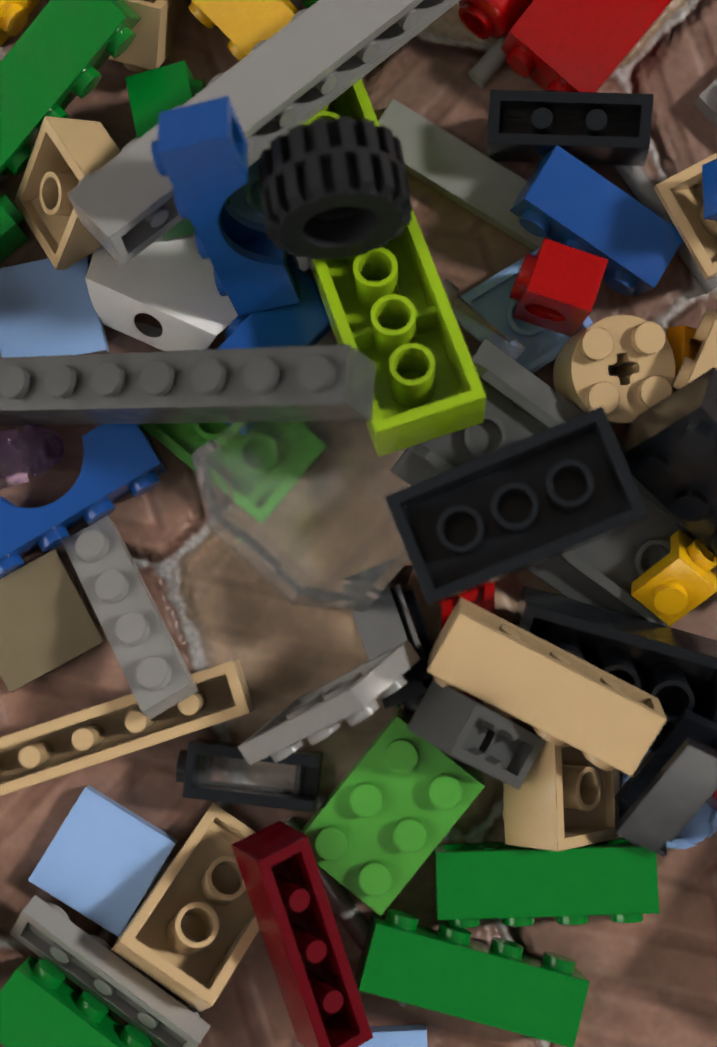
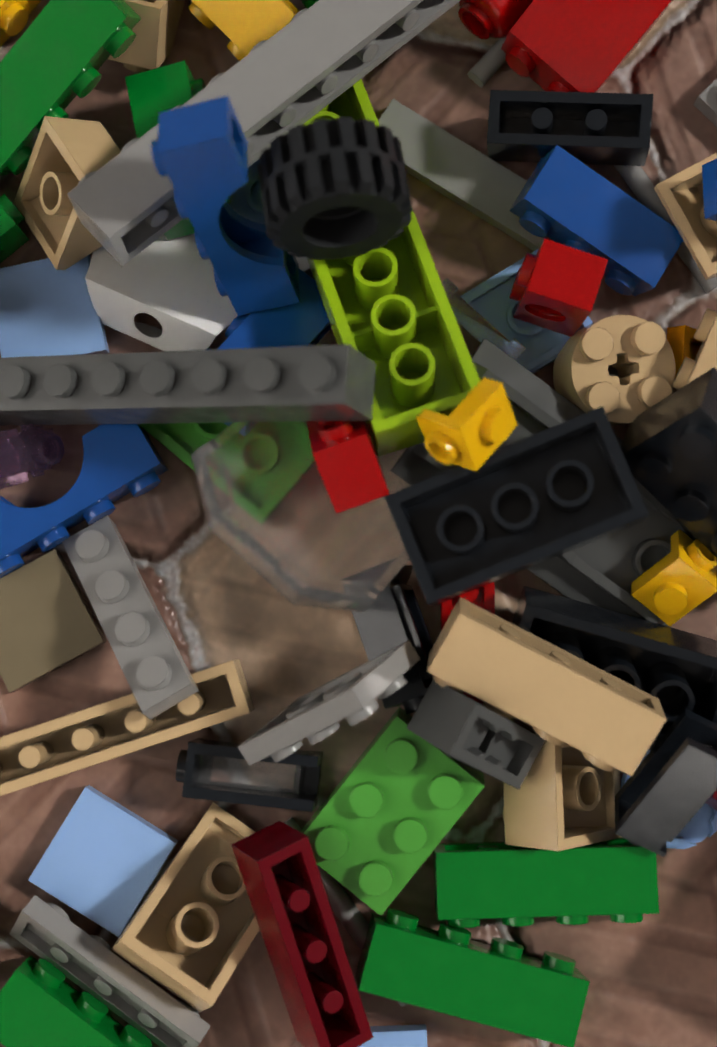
none -> red brick [307,421,390,514]
none -> yellow bracket [416,377,518,472]

